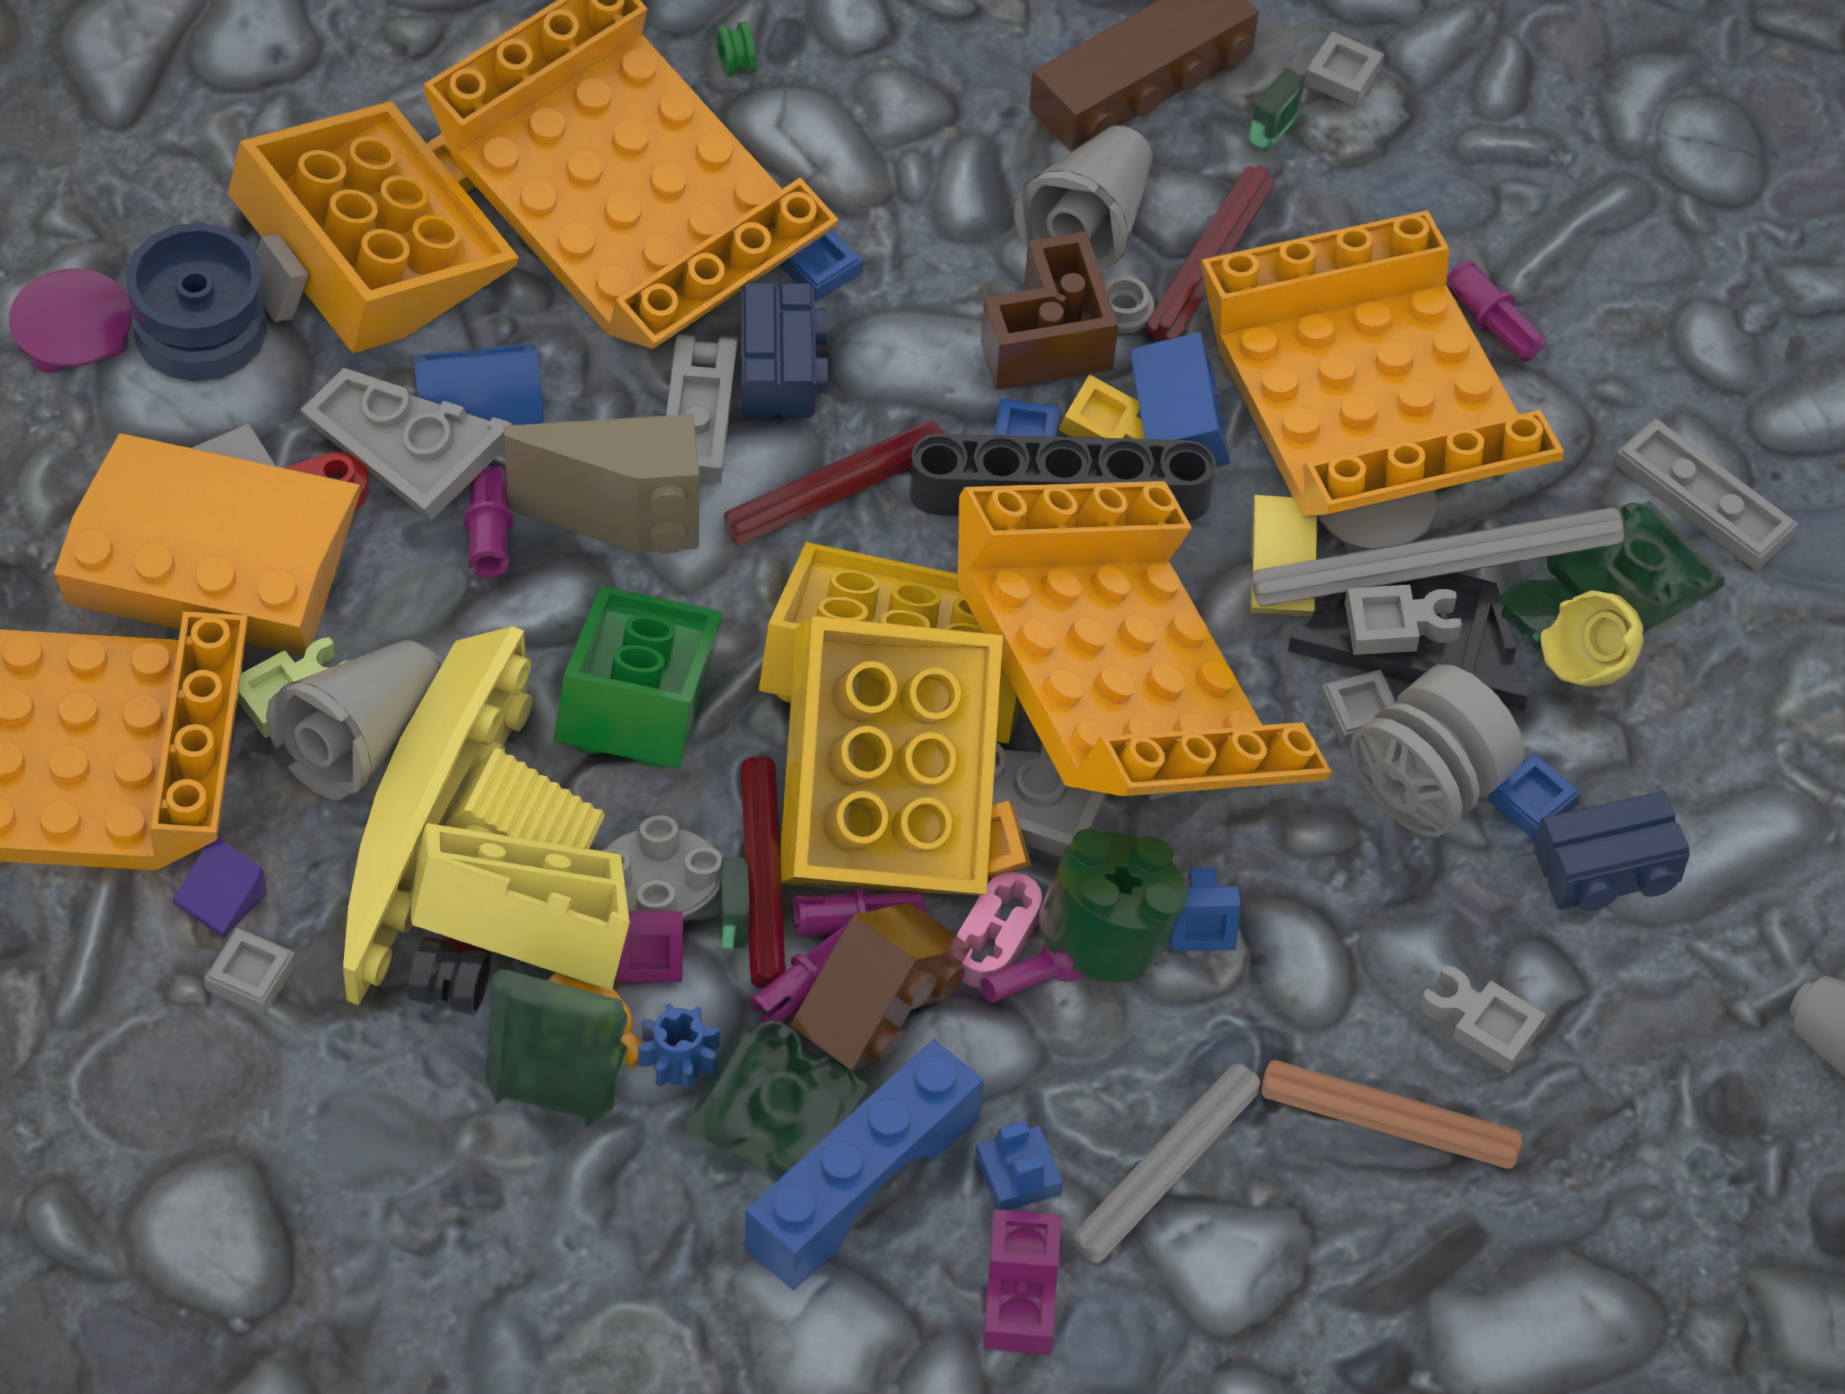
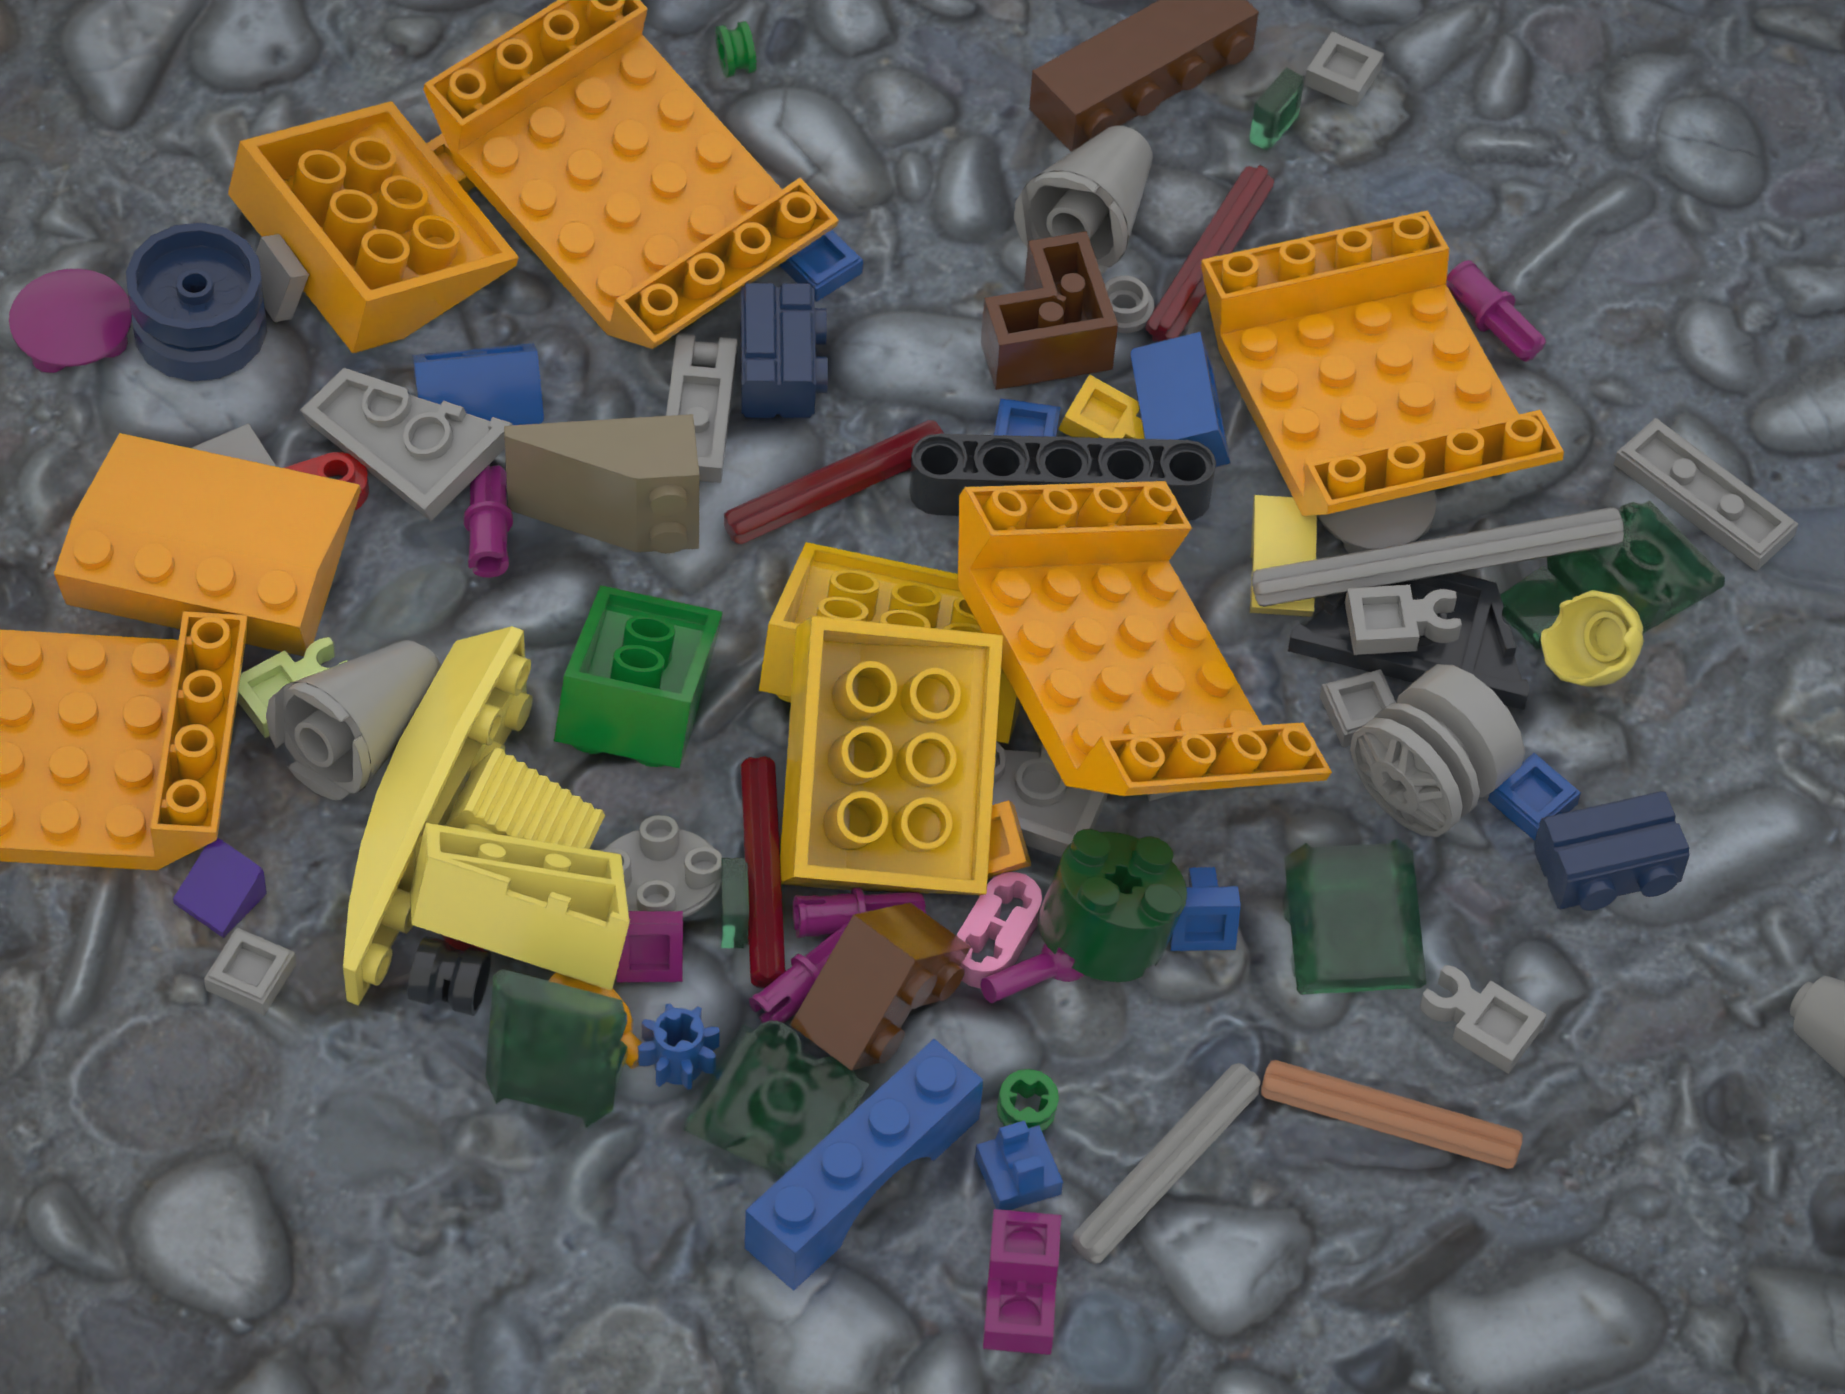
none -> green bush [996,1069,1059,1131]
none -> clear green slope [1282,838,1427,995]

